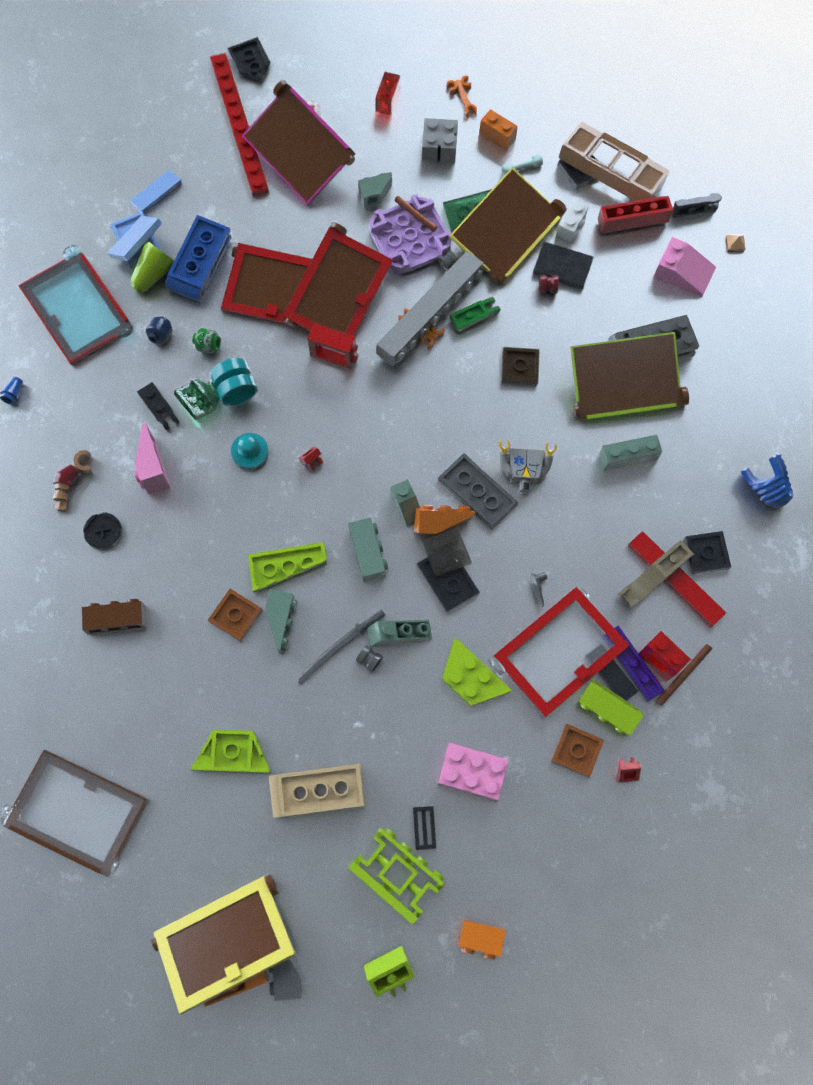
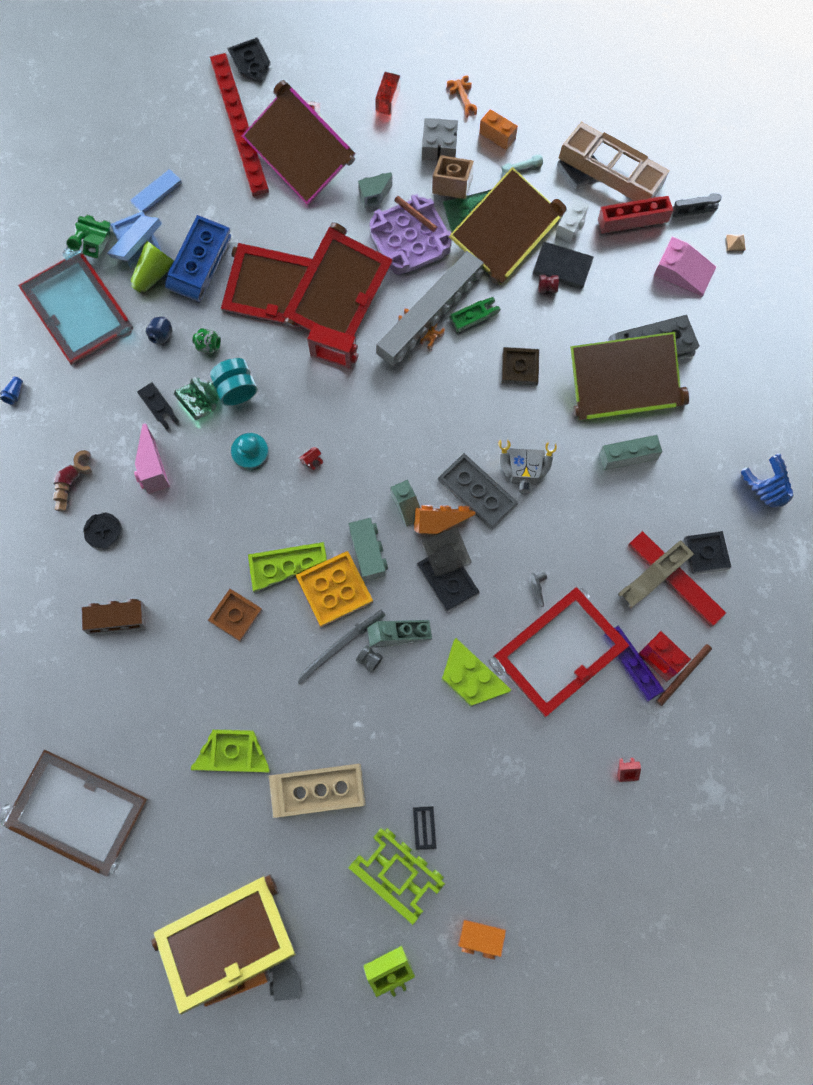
sand green slope [266,589,297,654] -> none
dark grey wheel [437,250,458,273] -> none
bright pink brick [438,743,509,802] -> none
dark orange tile [551,724,604,778] -> none
lime brick [579,679,644,735] -> none
black tile [585,644,639,701] -> none
none -> green hips [66,215,111,259]
none -> light orange plate [296,551,373,627]
none -> medium nougat brick [432,155,474,199]

